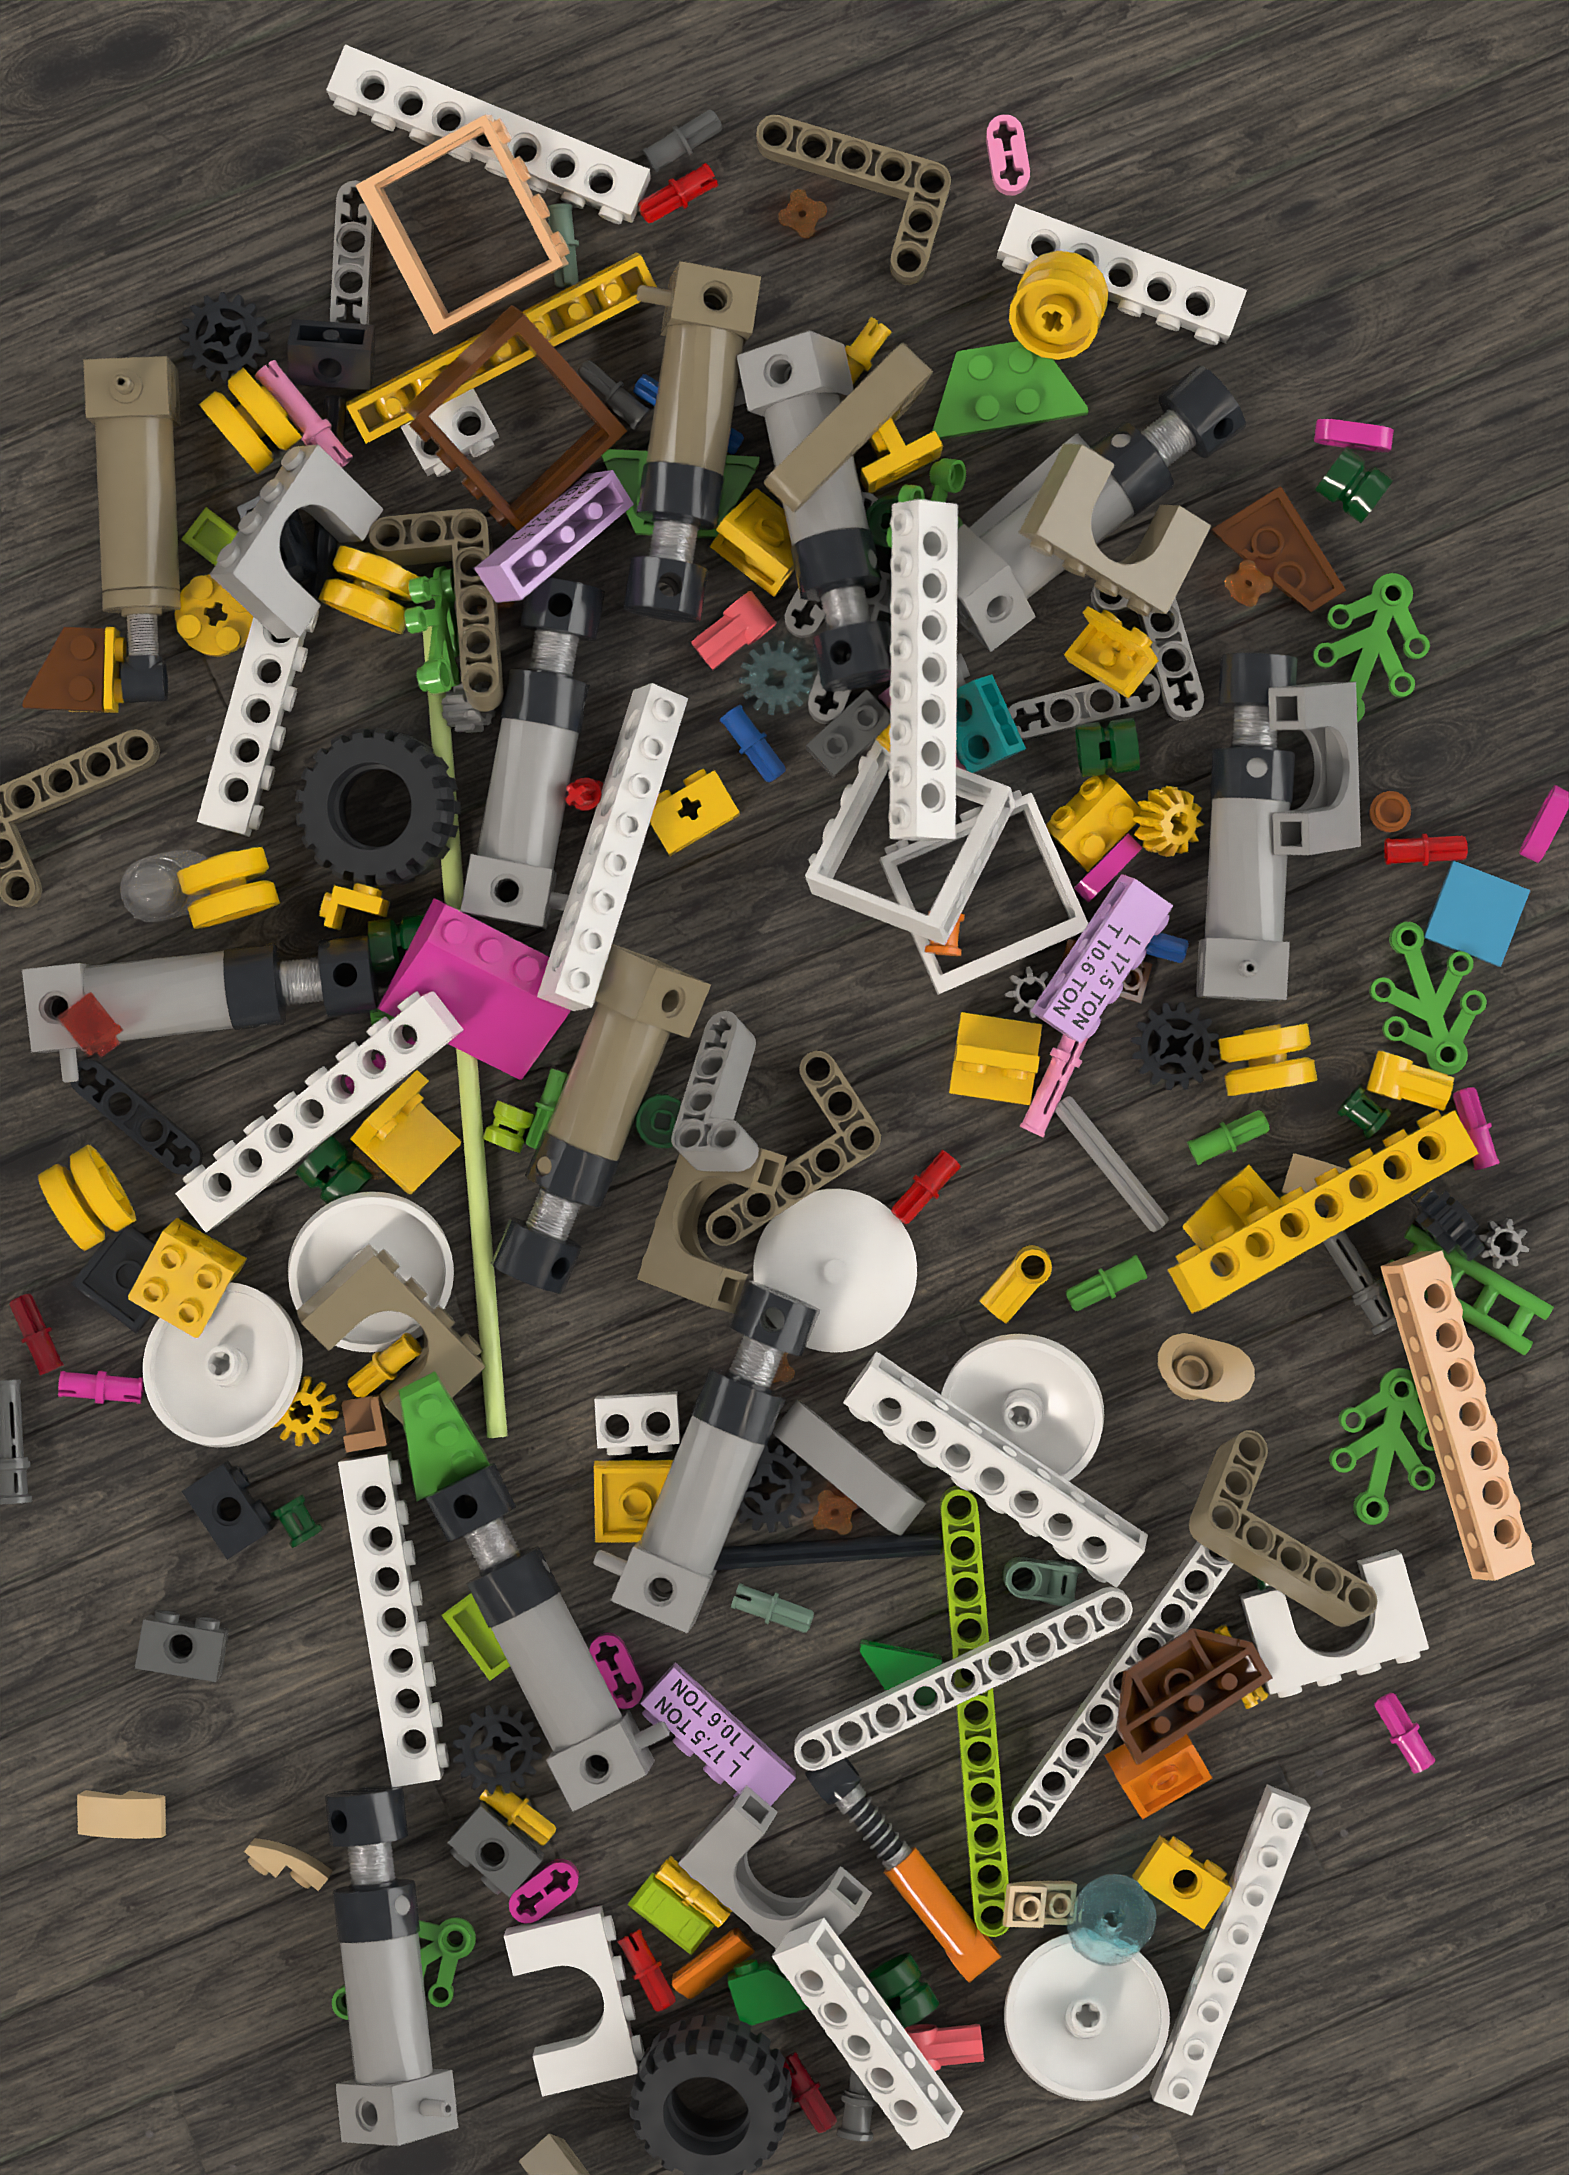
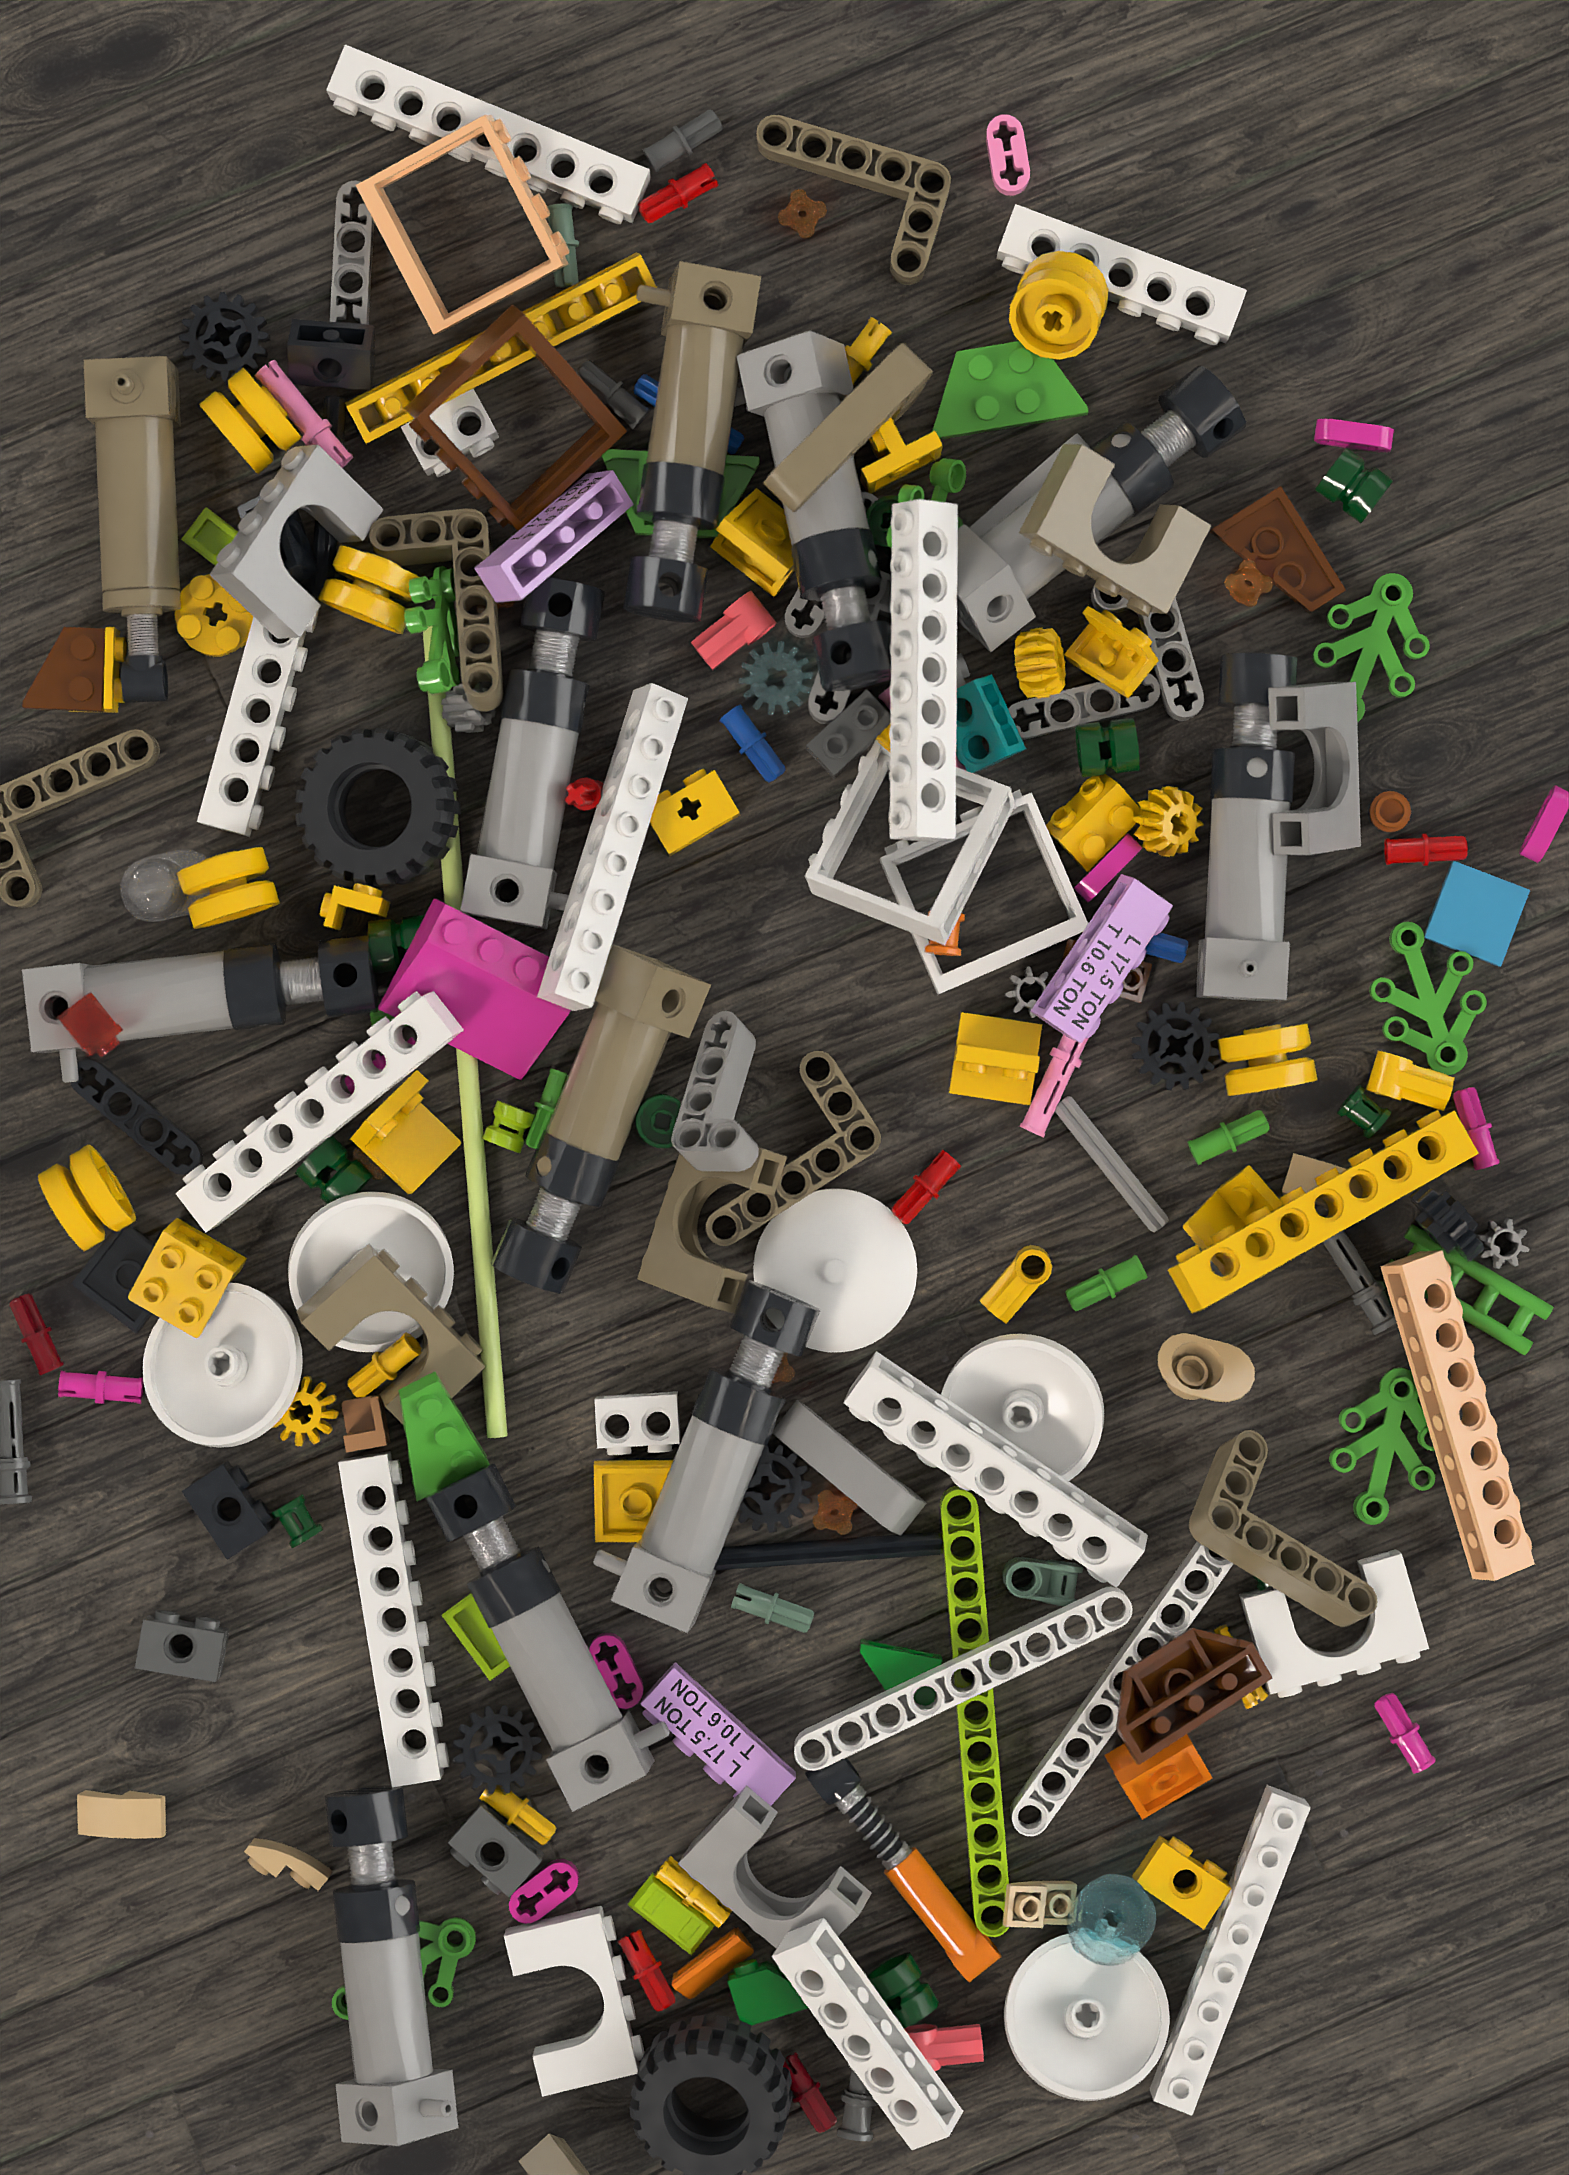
none -> yellow gear [1014,627,1066,699]

